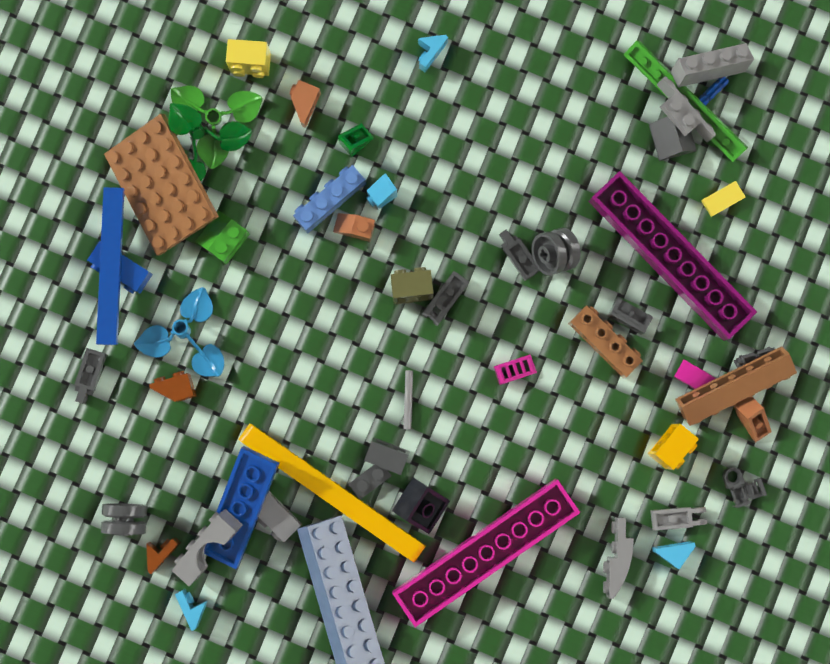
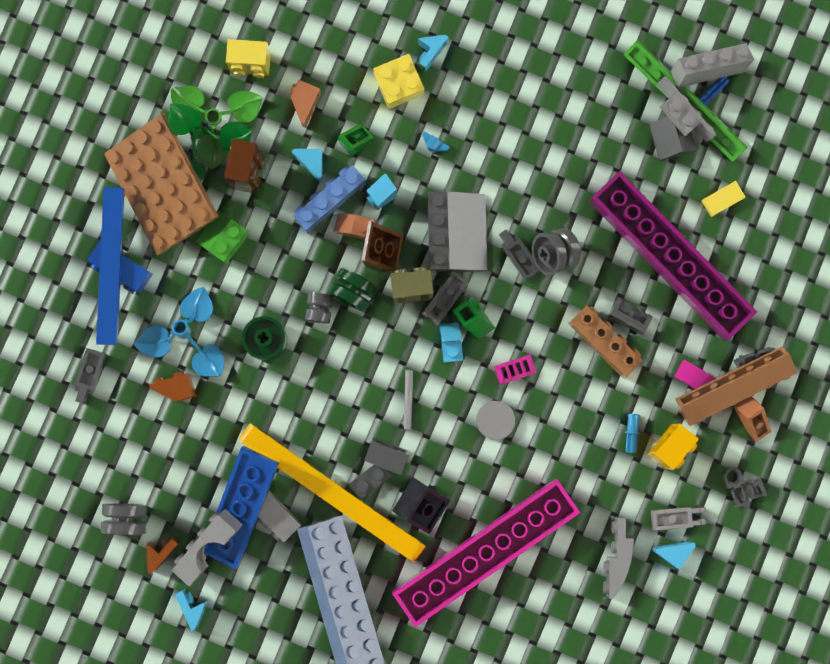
none -> reddish brown brick [224,139,265,194]
none -> dark green wheel [242,316,287,361]
none -> medium azure slope [291,149,323,182]
none -> dark grey wheel [305,292,334,324]
none -> dark green wheel [328,268,379,313]
none -> reddish brown slope [361,221,403,273]
none -> light yellow brick [373,54,424,109]
none -> dark azure piece [422,131,450,153]
none -> slope [427,191,488,272]
none -> medium azure slope [439,322,463,363]
none -> green slope [453,297,495,339]
none -> light grey tile [476,401,515,440]
none -> dark azure axle [625,414,641,453]

